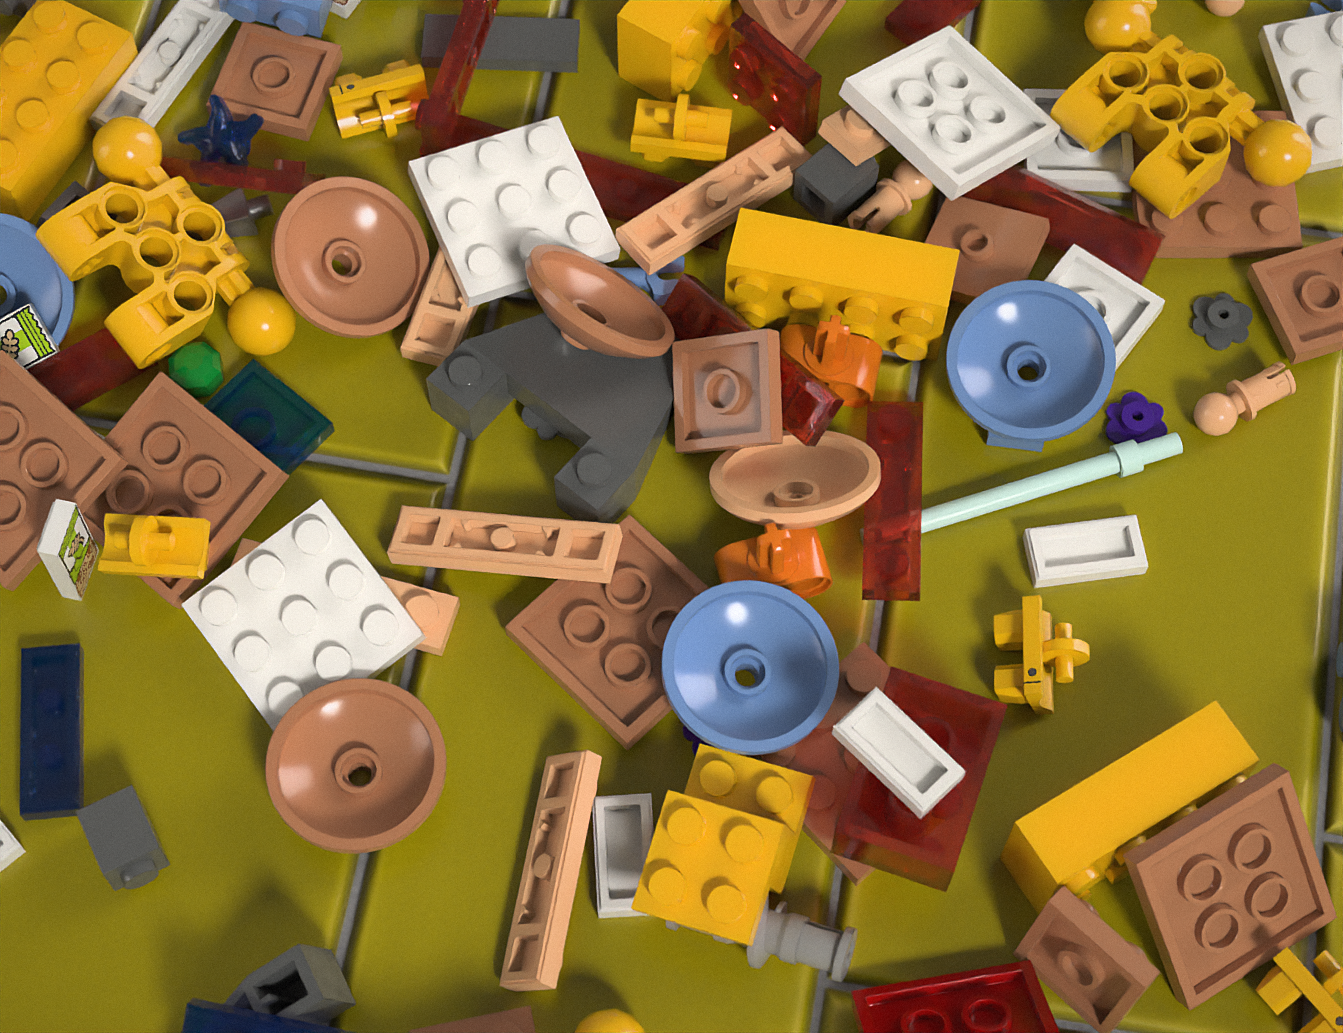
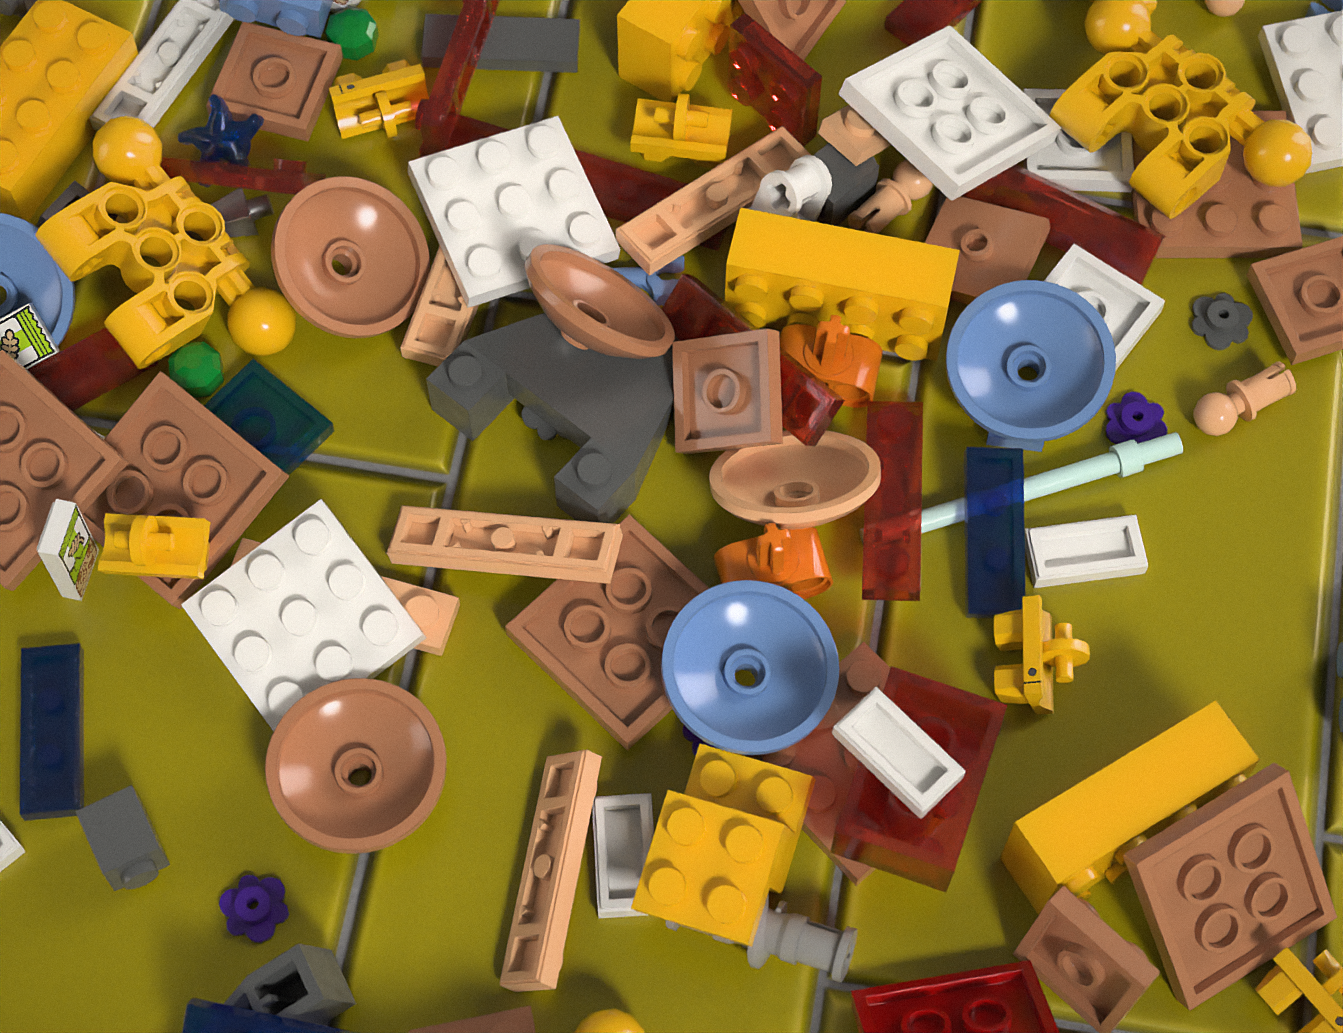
none -> dark purple plant [219,875,289,943]
none -> green tile [326,7,379,61]
none -> white piece [749,155,832,222]
none -> clear blue tile [964,447,1025,618]

